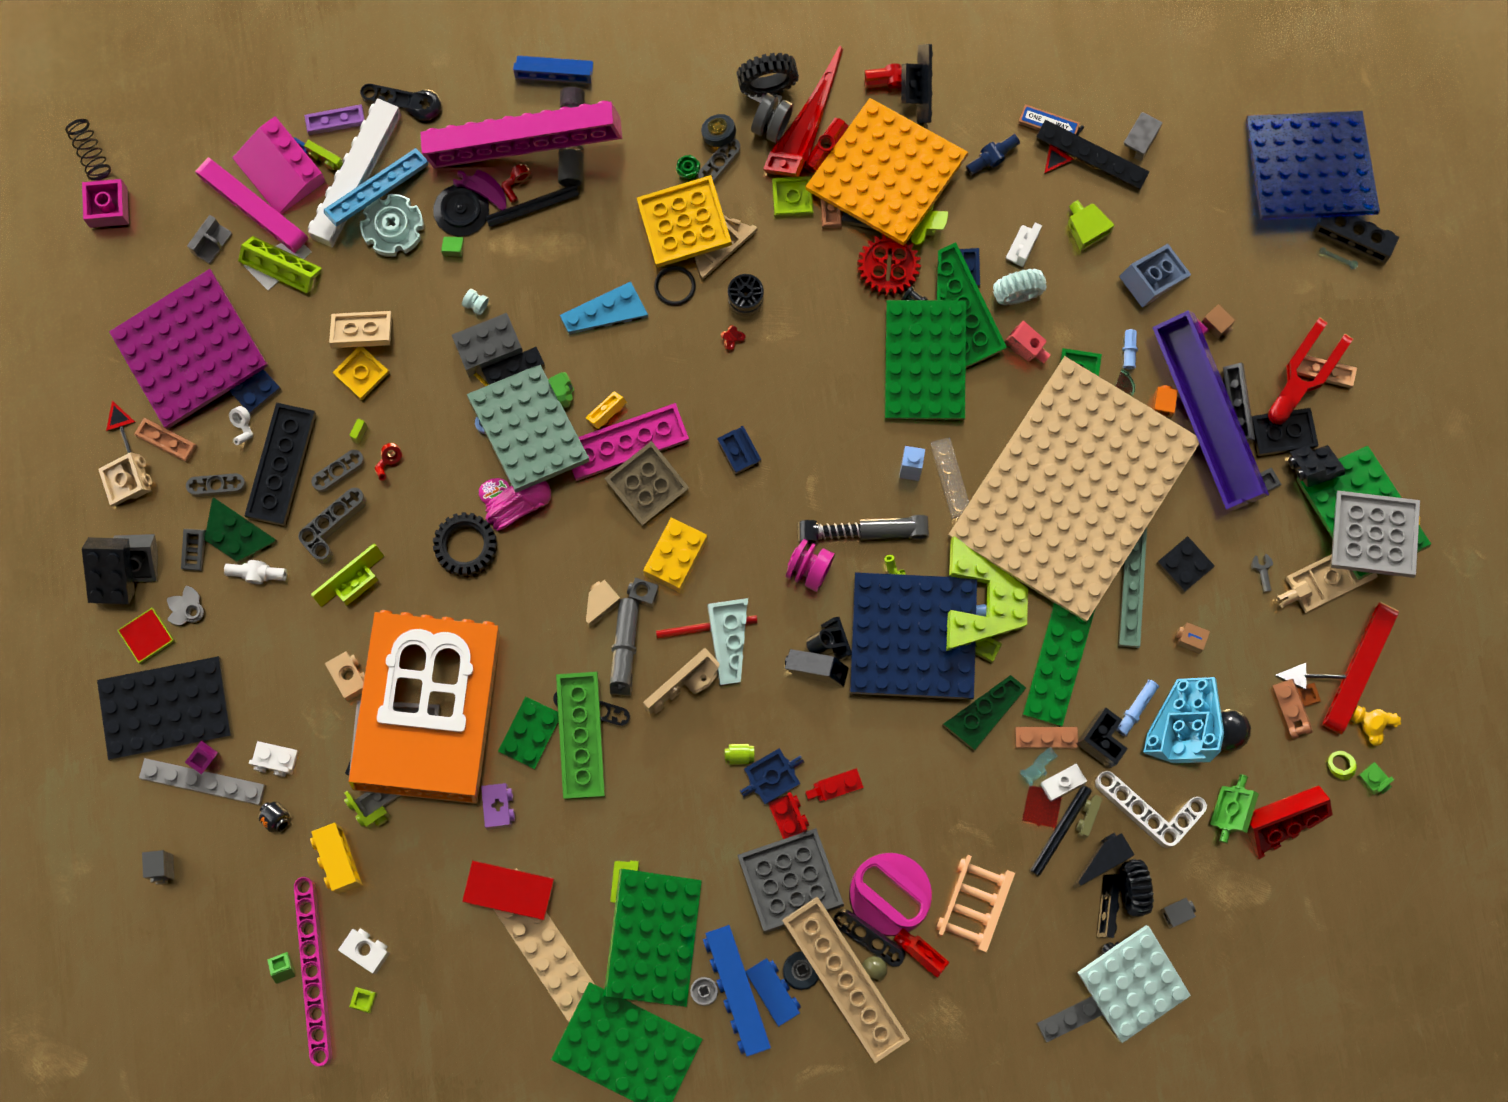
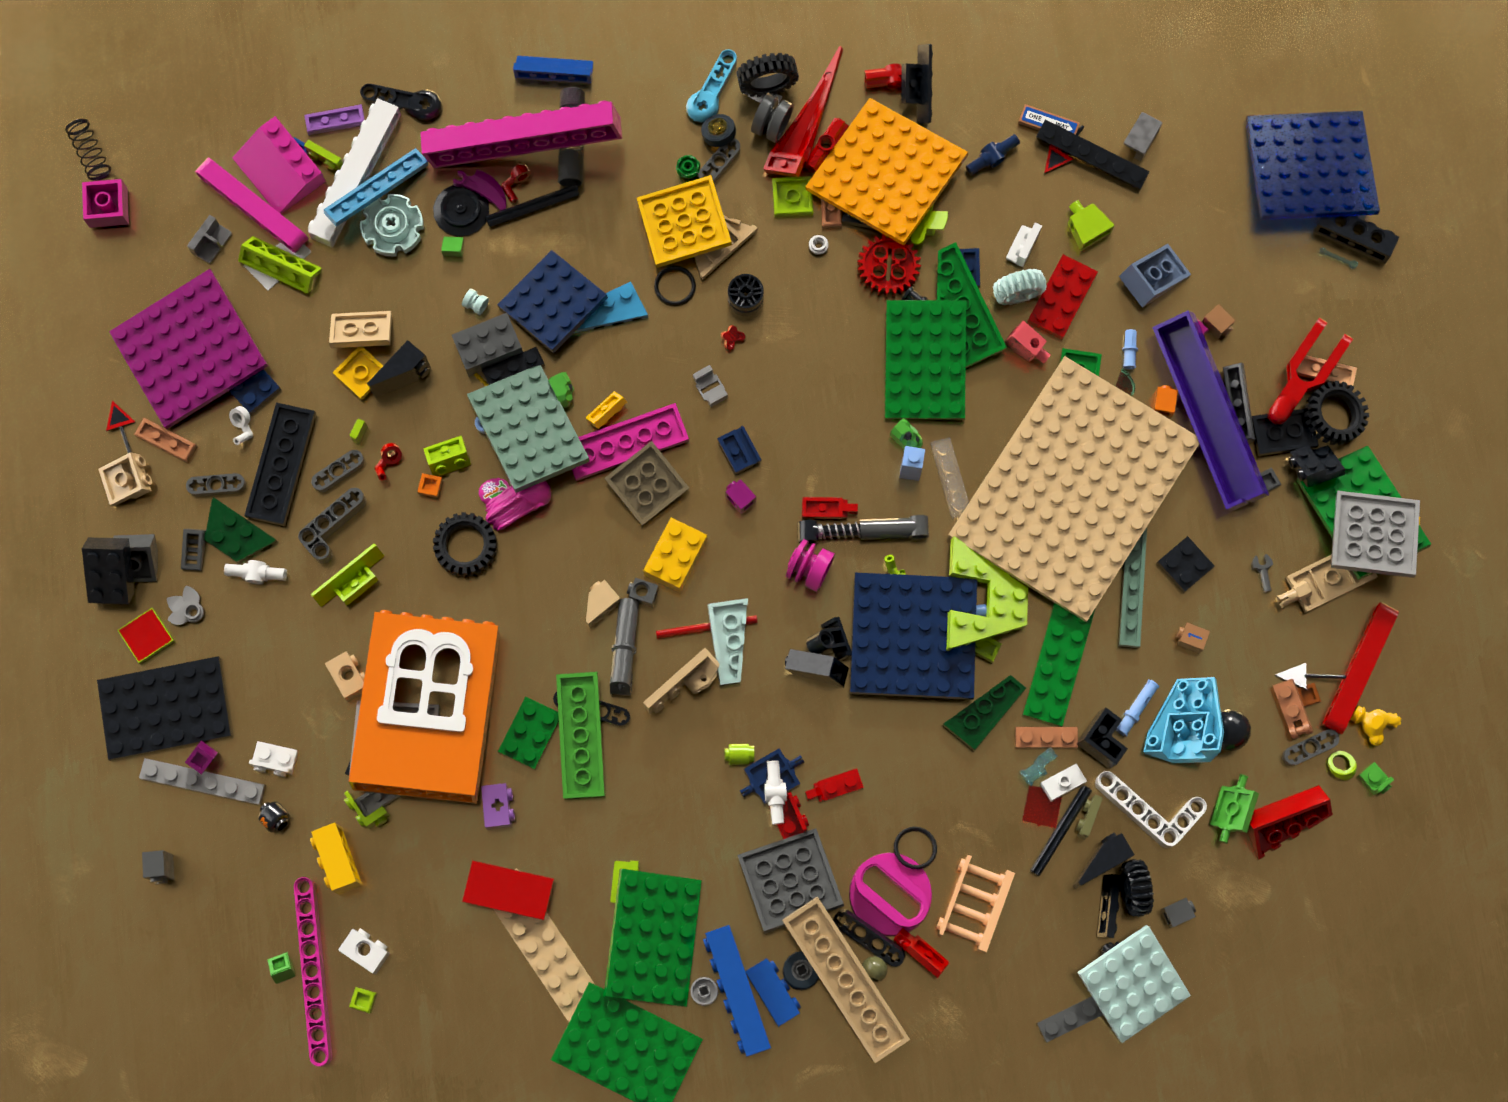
none -> black slope [367,340,430,398]
none -> orange plate [417,473,443,498]
none -> lime bracket [423,436,471,476]
none -> dark blue plate [497,250,608,353]
none -> medium azure beam [686,49,737,123]
none -> light grey piece [693,365,728,407]
none -> magenta brick [725,479,756,514]
none -> white pin [764,761,787,825]
none -> red hinge [802,497,858,519]
none -> white plate [809,235,828,255]
none -> bright green rock [890,418,923,449]
none -> black tyre [894,826,937,869]
none -> red plate [1027,254,1098,340]
none -> dark grey beam [1282,729,1339,766]
none -> black tyre [1304,381,1369,445]

